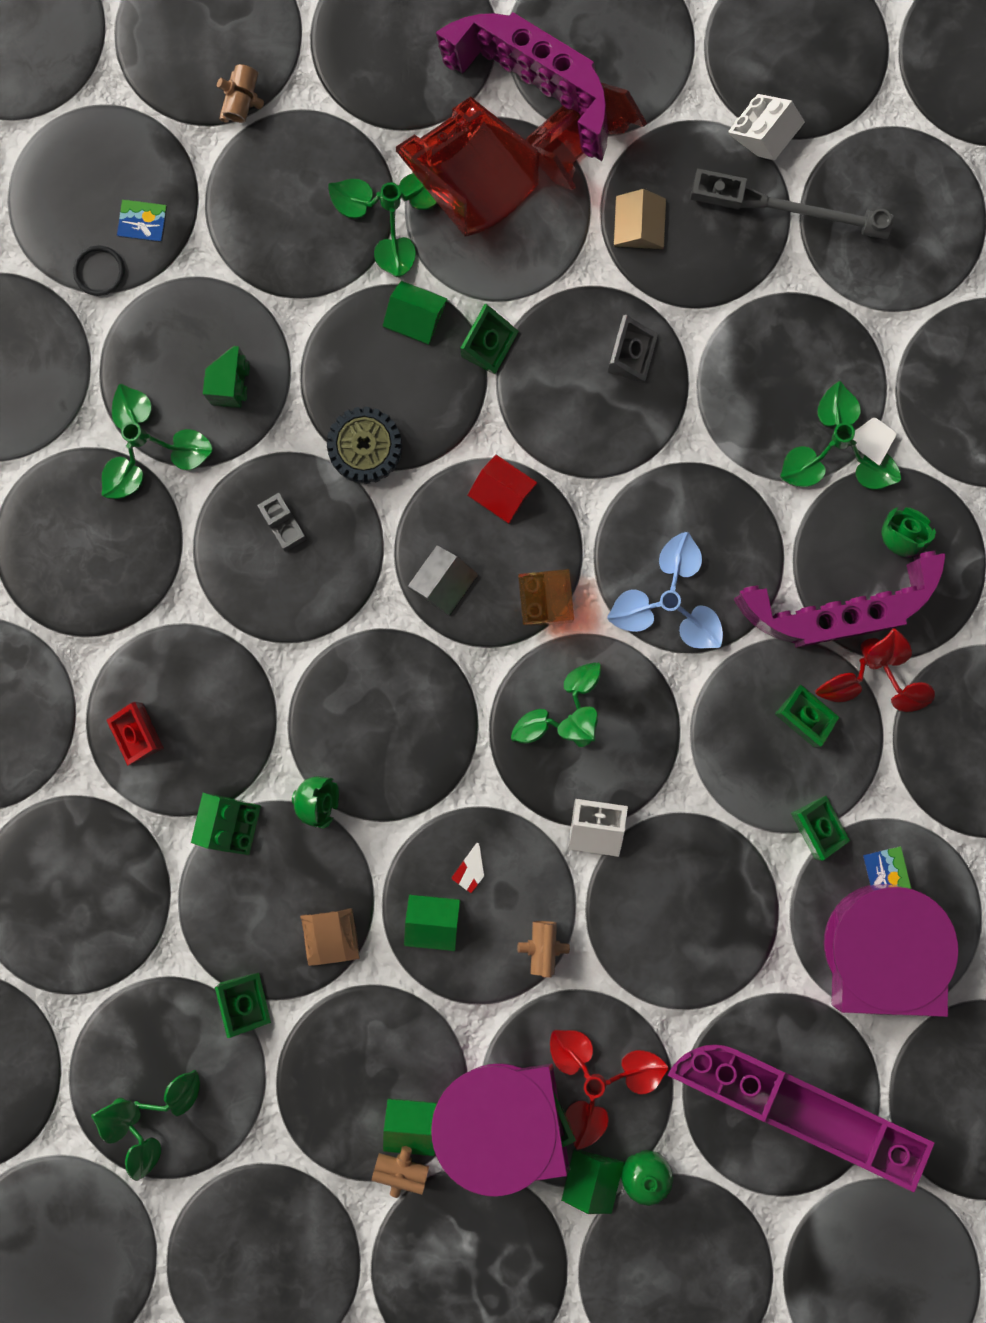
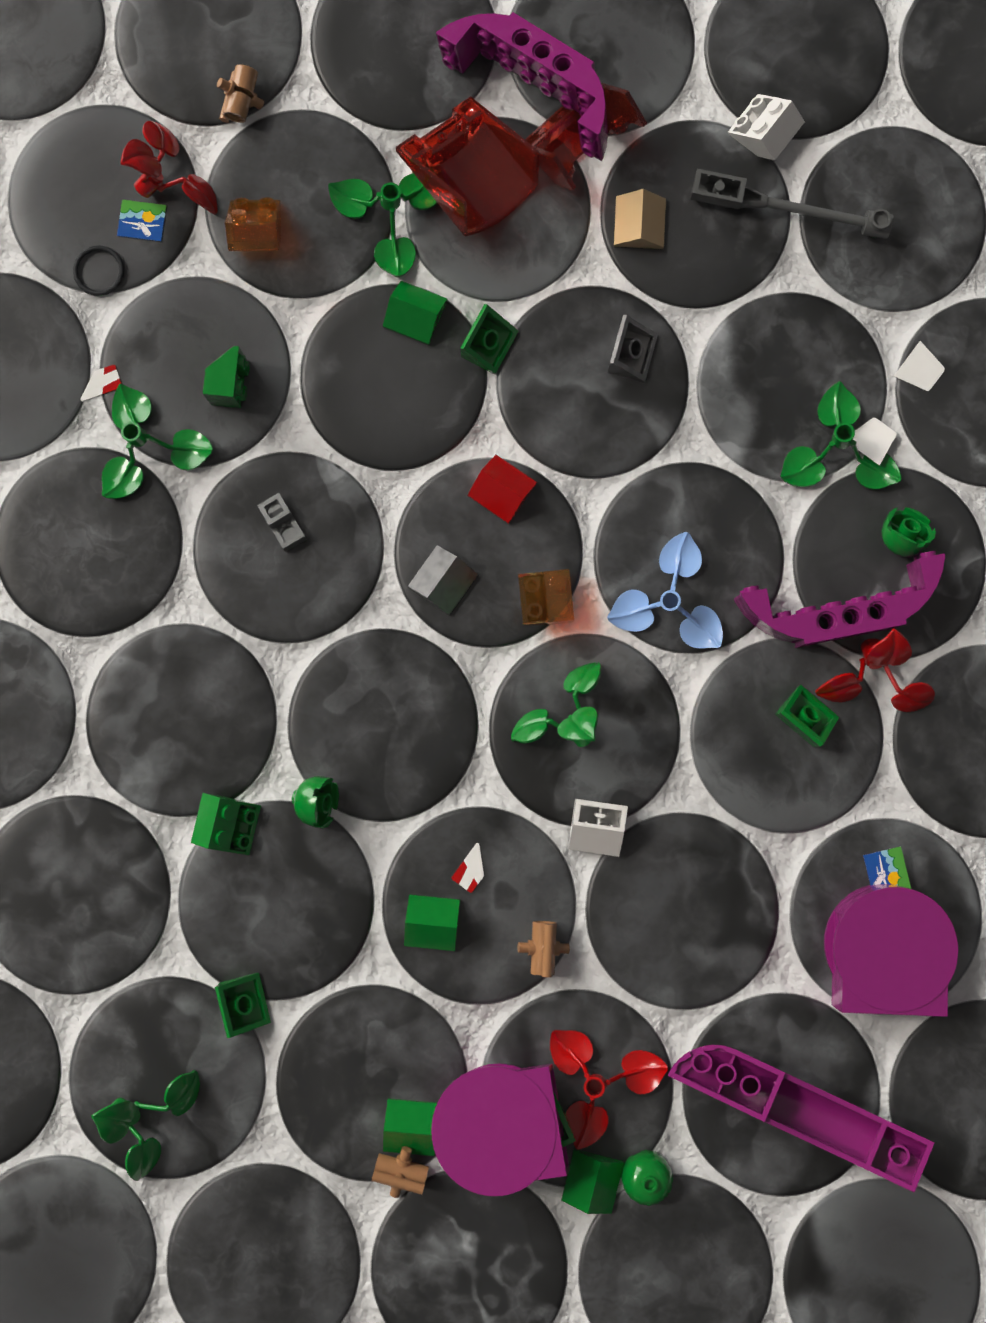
red slope [107,702,164,766] -> none
medium nougat slope [300,908,360,966] -> none
wheel [327,407,402,484] -> none
green slope [791,796,850,861] -> none
none -> white sticker [80,365,121,401]
none -> red plant [121,121,218,215]
none -> clear orange slope [225,197,281,251]
none -> white sticker [894,341,945,391]

